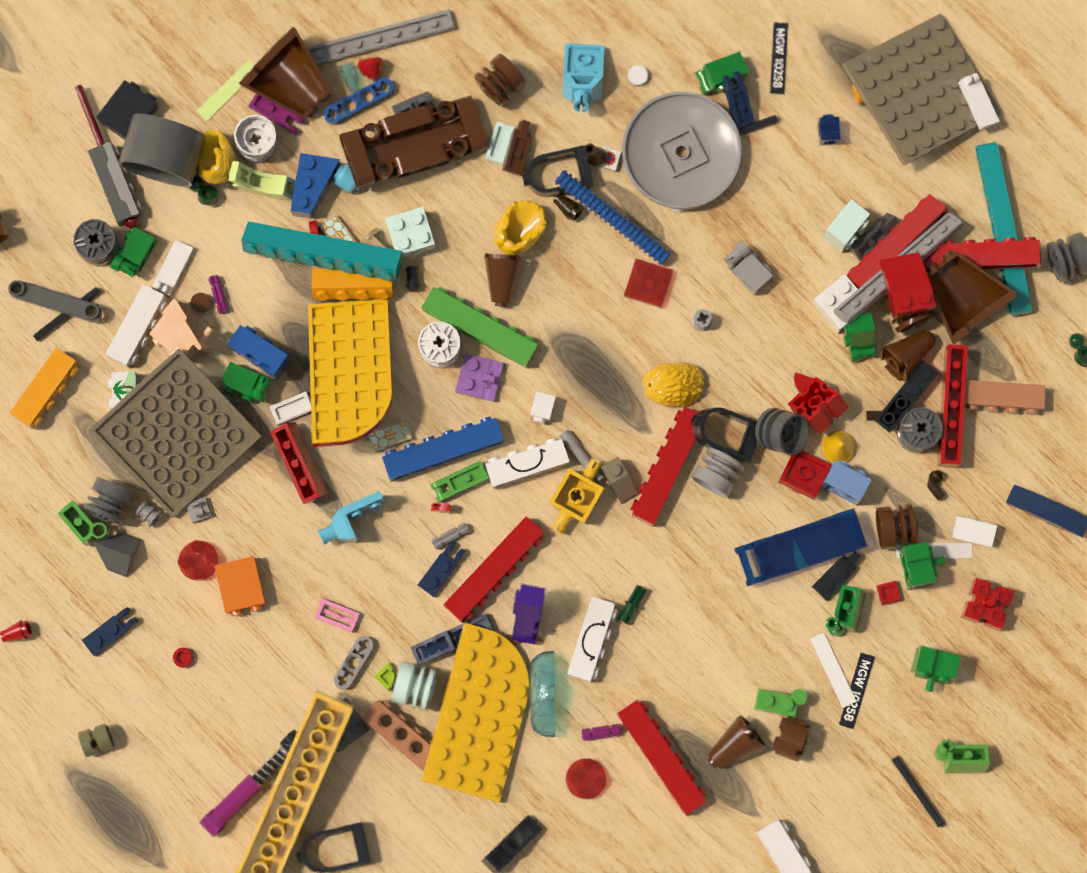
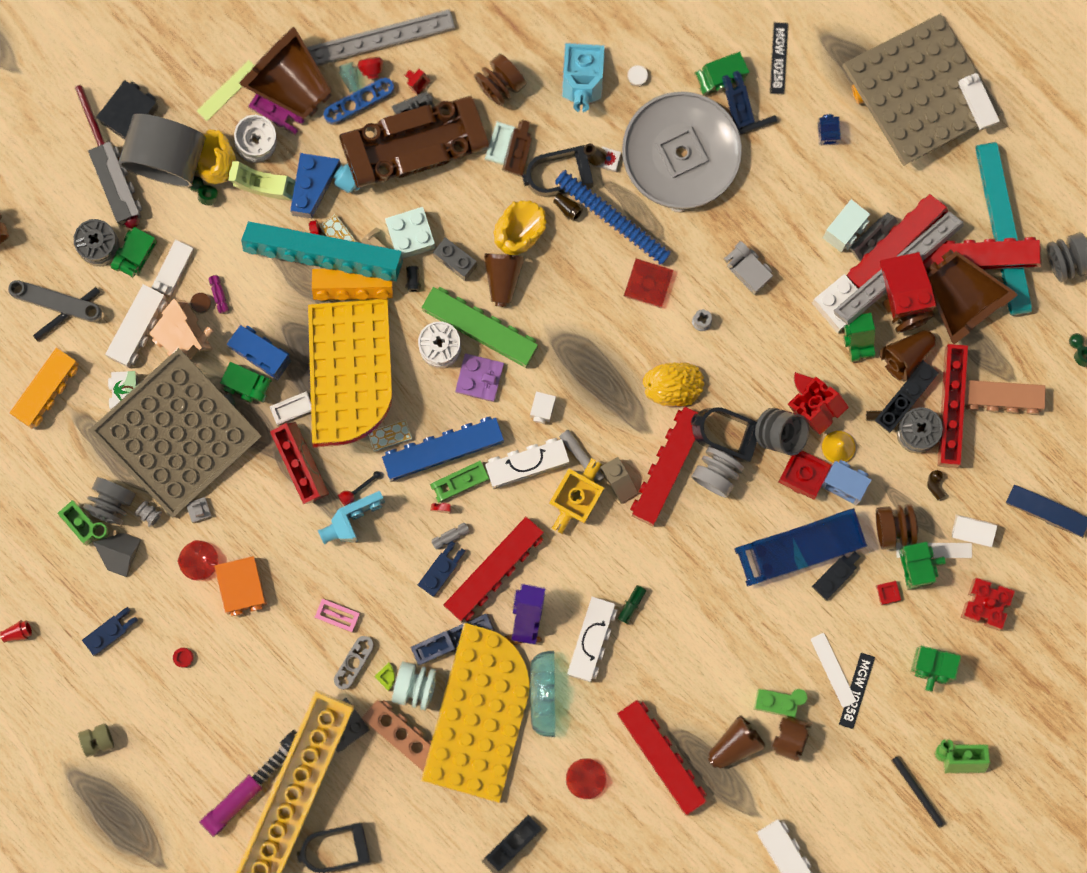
magenta axle [581,724,621,741] -> none
green hinge [825,585,866,637] -> none
none -> hinge [337,471,381,506]
none -> red tile [404,68,430,95]
none -> dark grey brick [433,237,477,281]

